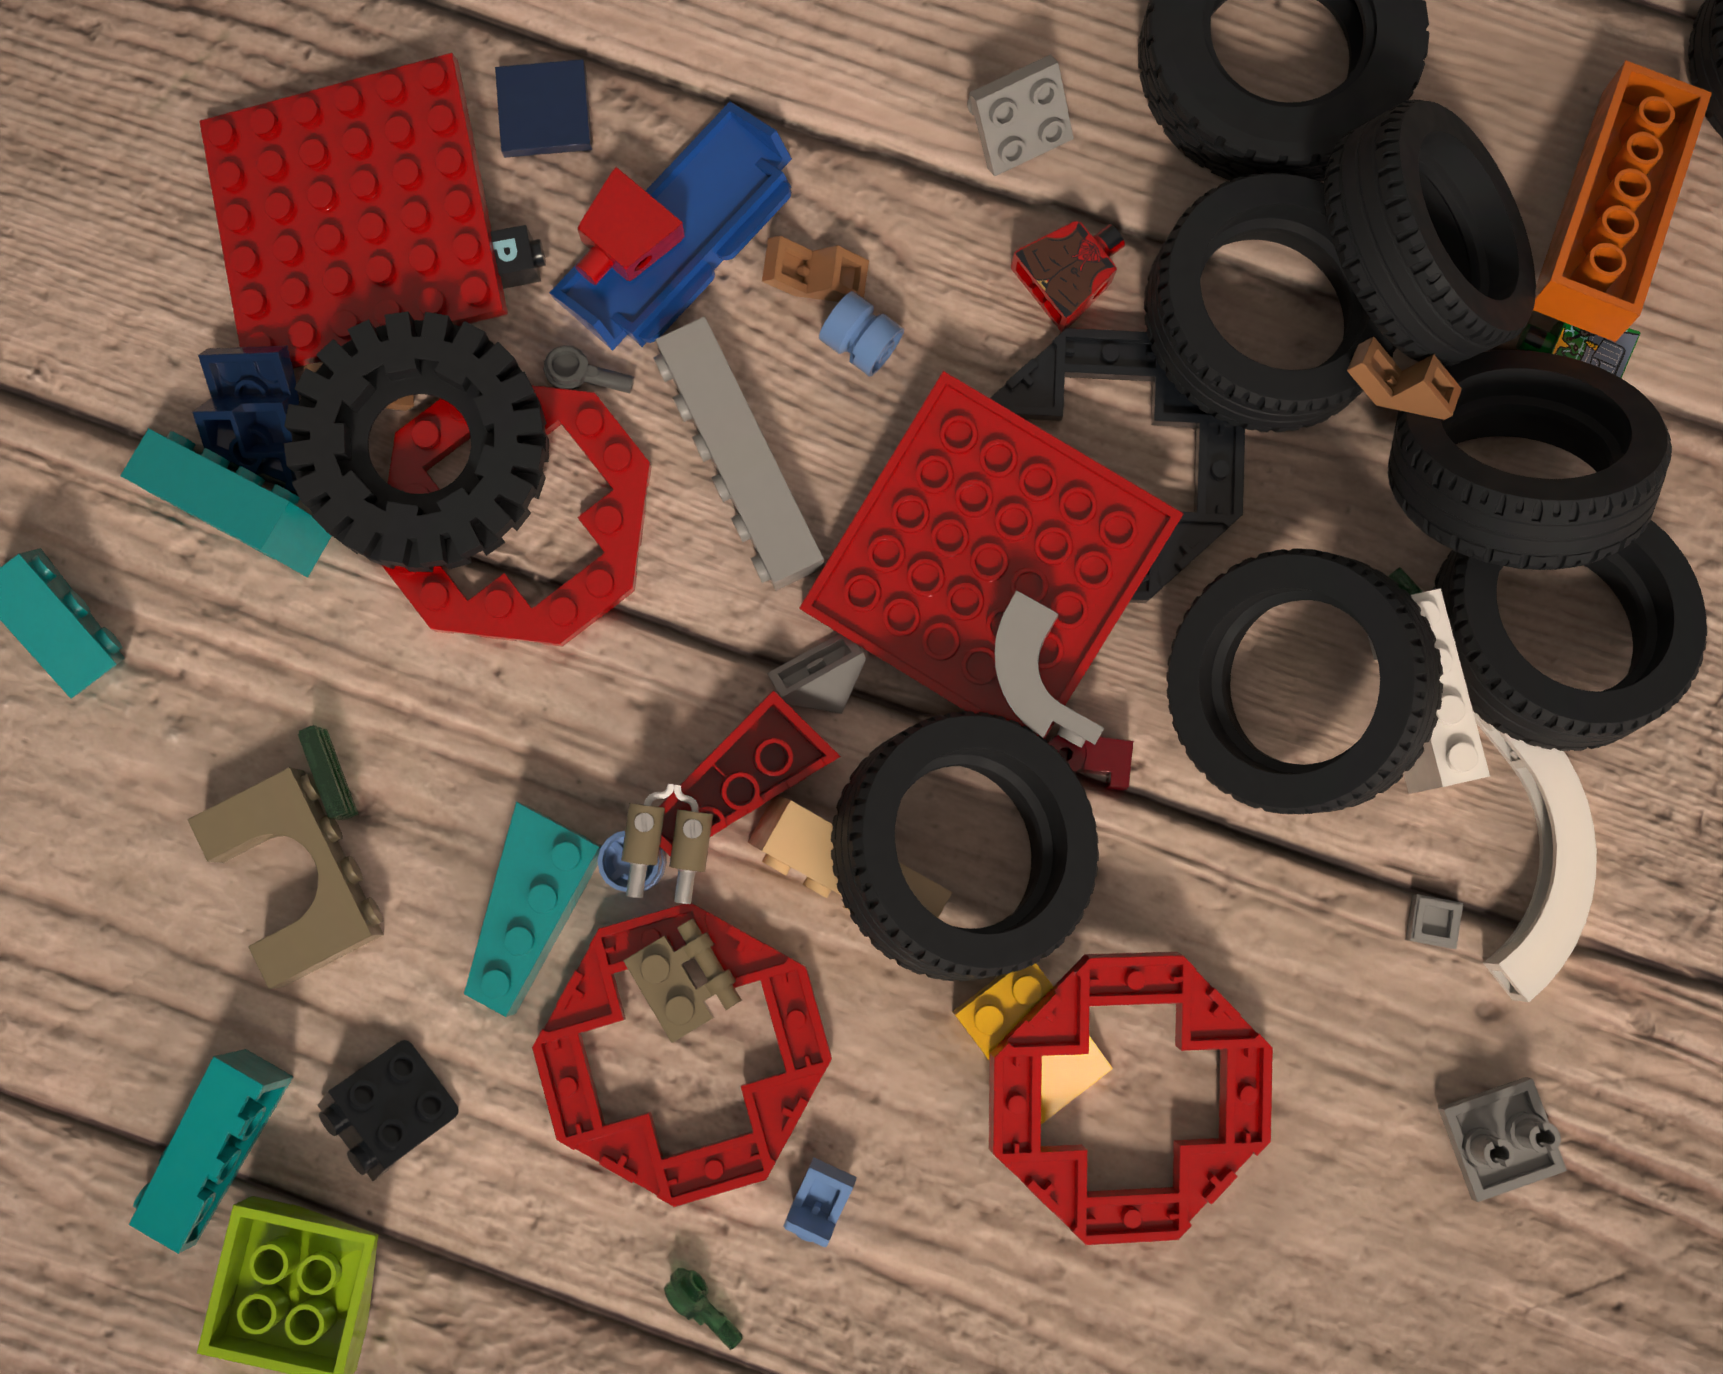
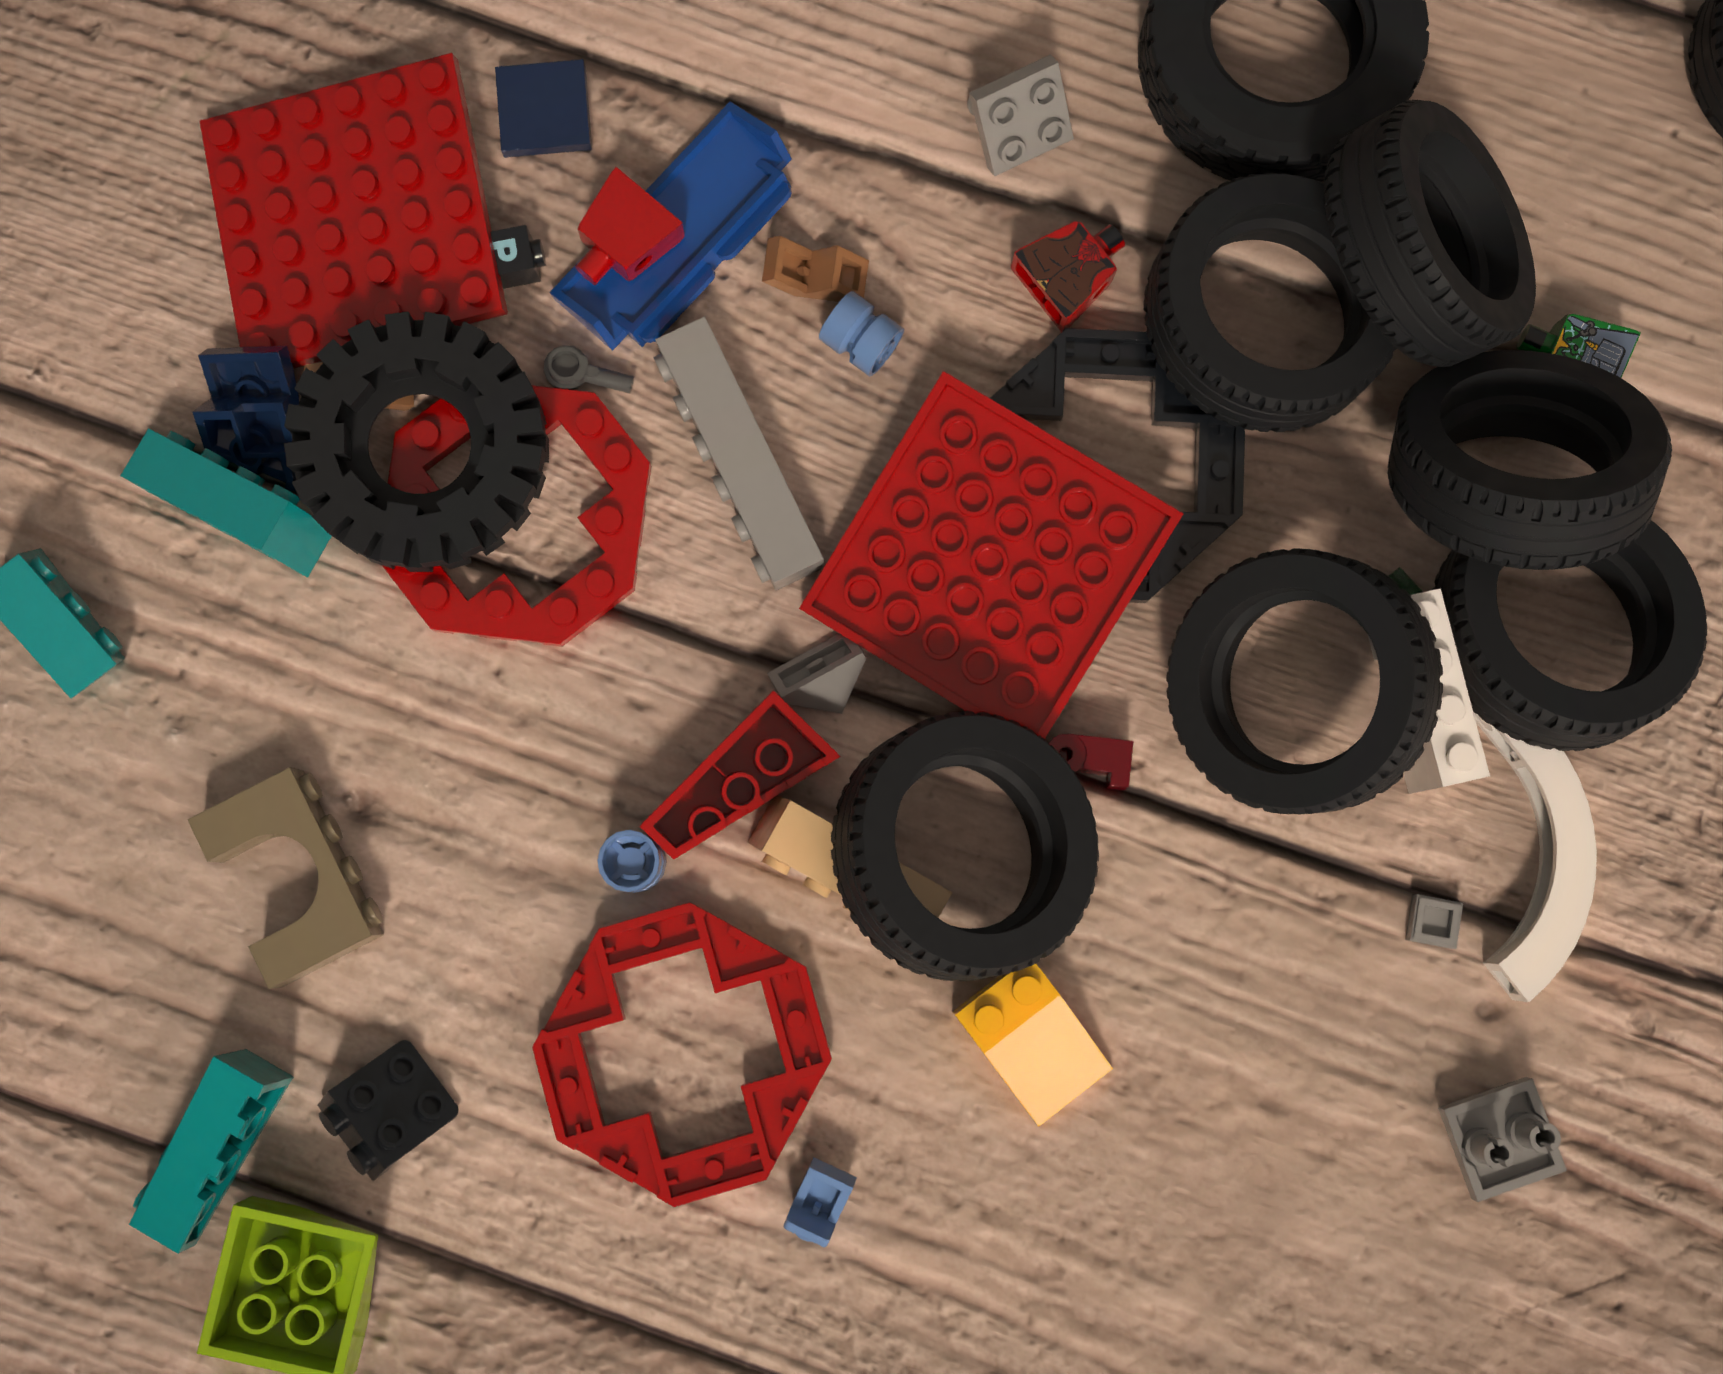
clear green tile [298,725,359,821] -> none
teal wedge [464,802,602,1017] -> none
dark tan piece [621,784,713,904] -> none
dark tan plate [624,919,742,1043] -> none
clear green plate [664,1268,743,1350] -> none
red plate [989,952,1273,1245] -> none
light grey arch [995,590,1104,748] -> none
medium nougat slope [1347,336,1462,420] -> none
orange brick [1533,60,1712,342] -> none

